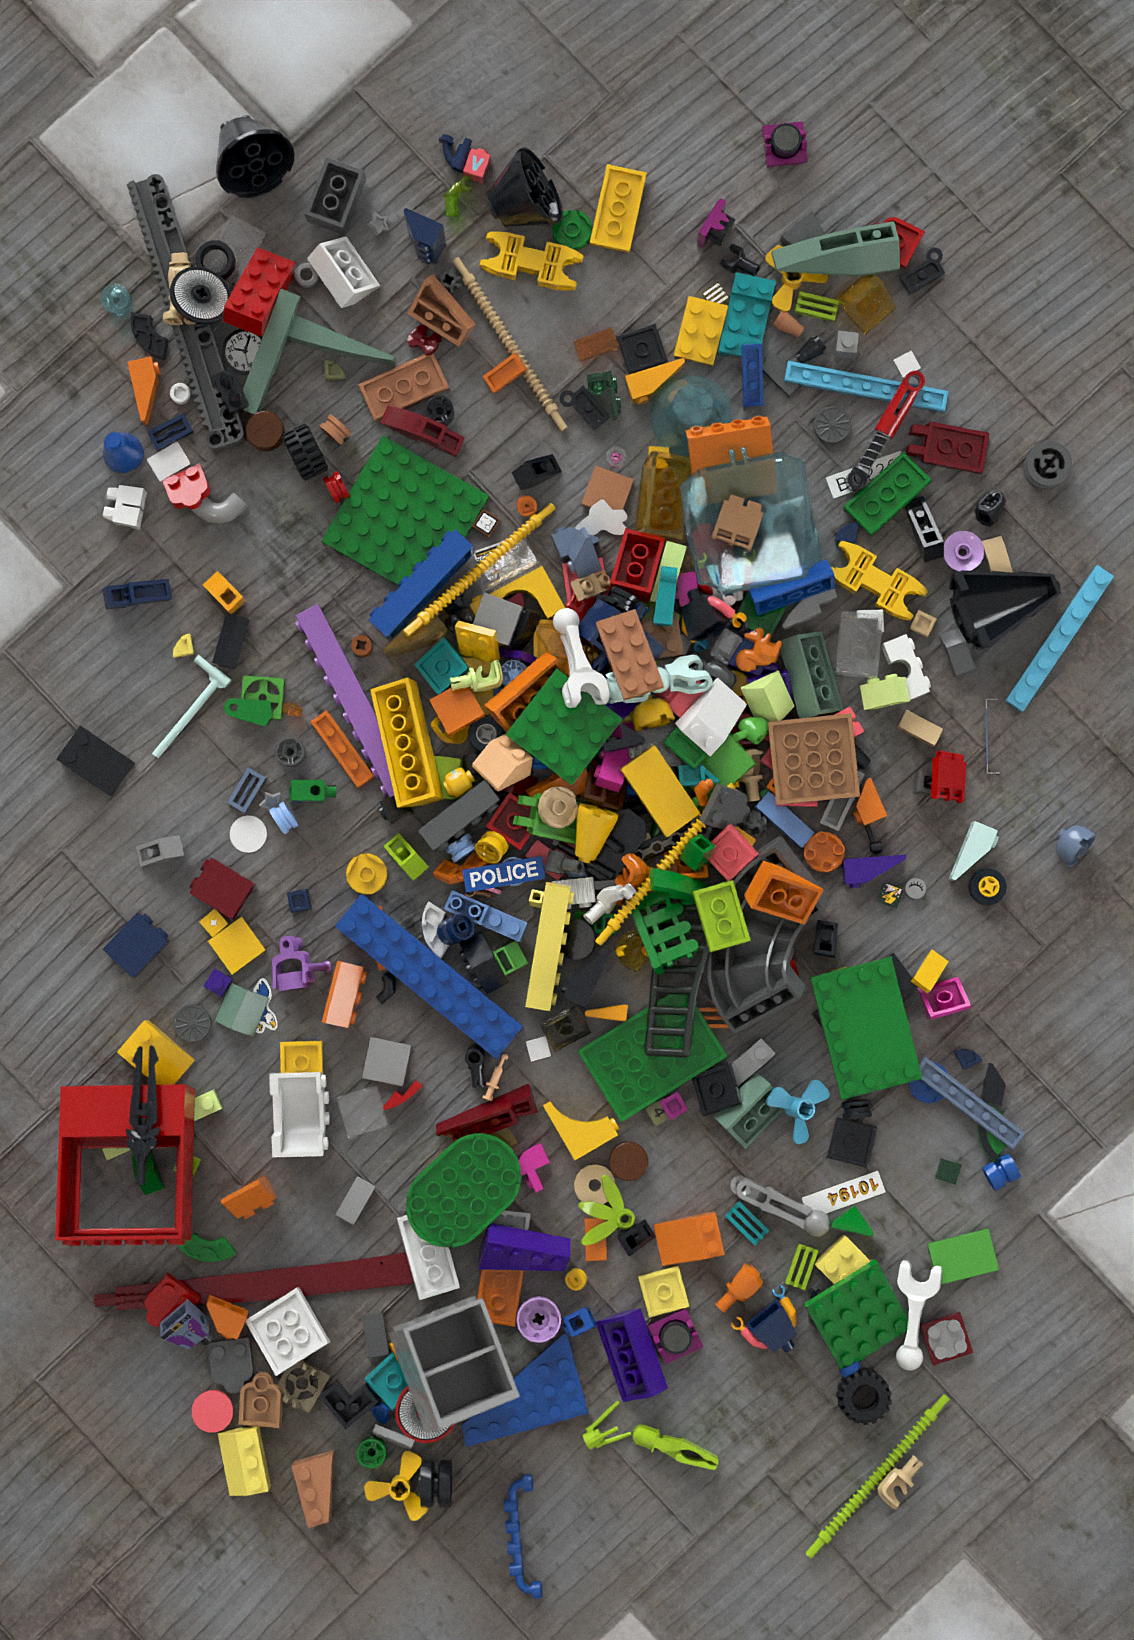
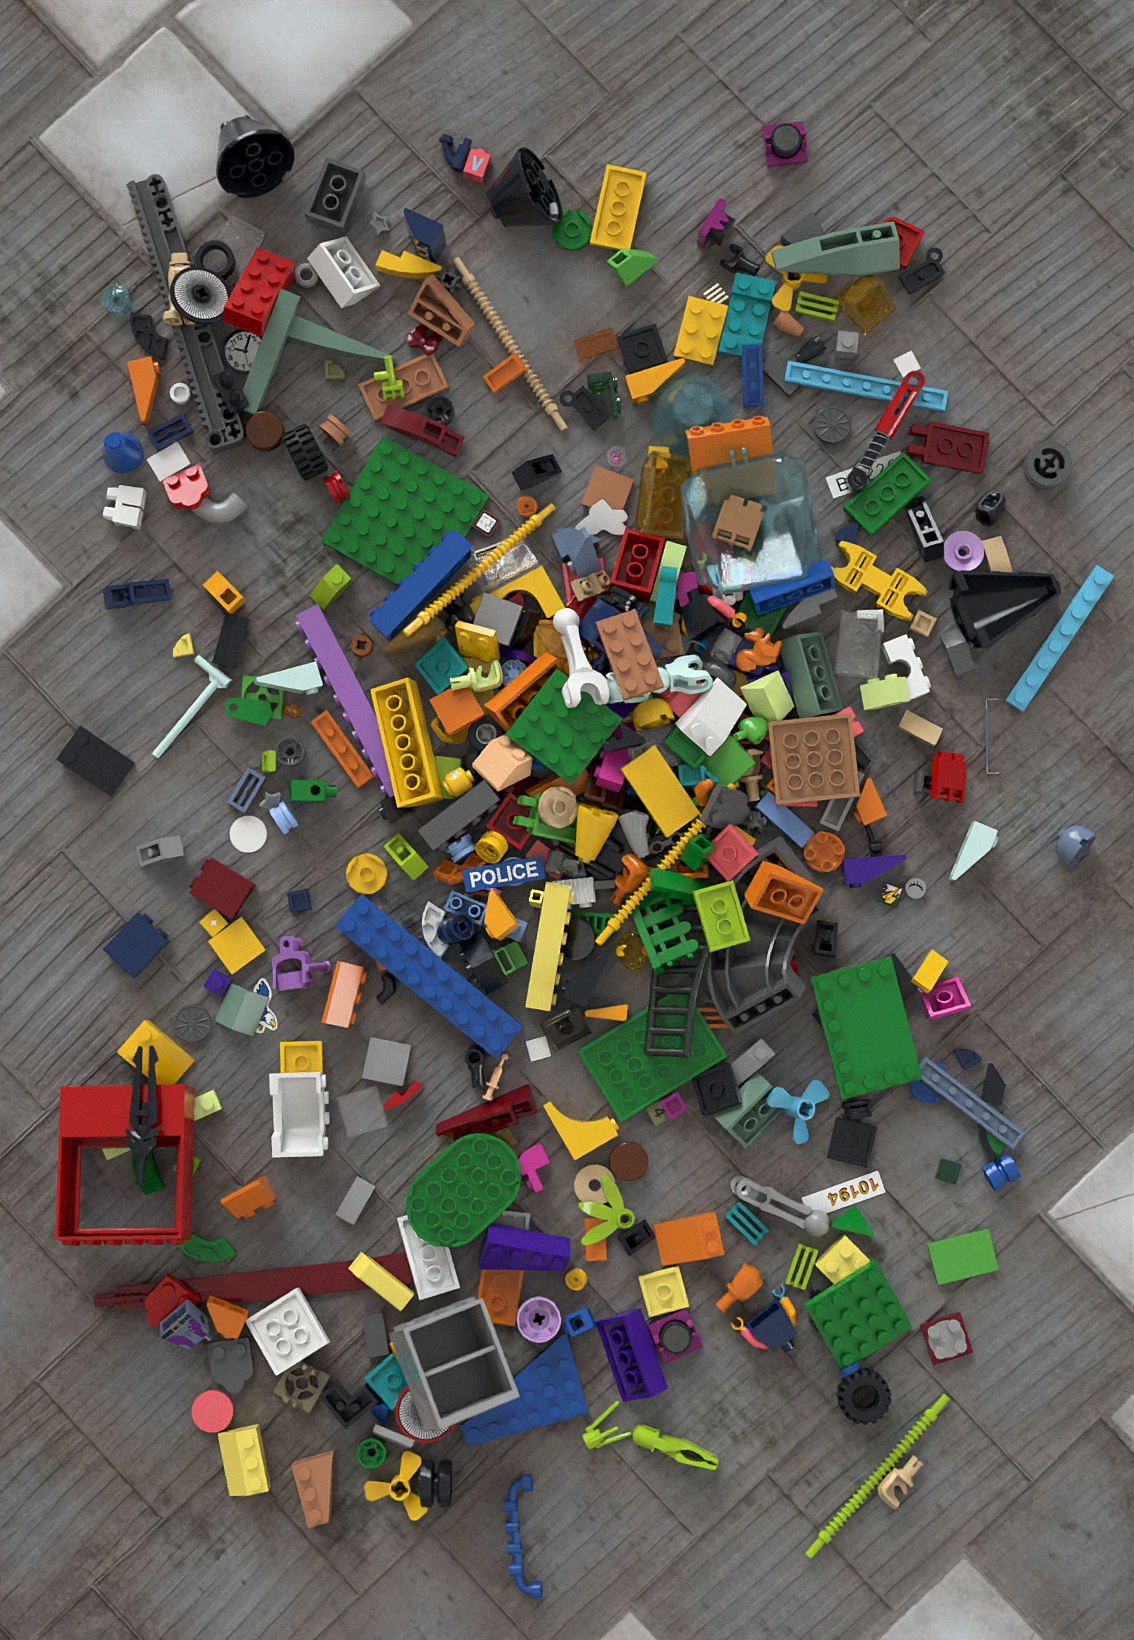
medium nougat plate [239,1372,283,1428] -> none
clear neon green piece [443,176,473,217] -> none
yellow piece [479,232,584,291] -> none
white arm [583,883,637,925] -> none
white piece [896,1260,942,1371] -> none
black wheel [969,868,1007,906] -> none
none -> light aqua slope [254,662,323,695]
none -> lime tile [262,750,276,773]
none -> lime slope [309,564,354,610]
none -> light yellow piece [348,1252,414,1312]
none -> lime arm [374,355,405,401]
none -> yellow slope [375,250,443,279]
none -> light orange slope [484,890,520,941]
none -> bright green slope [607,248,658,286]
none -> light grey piece [618,810,650,858]

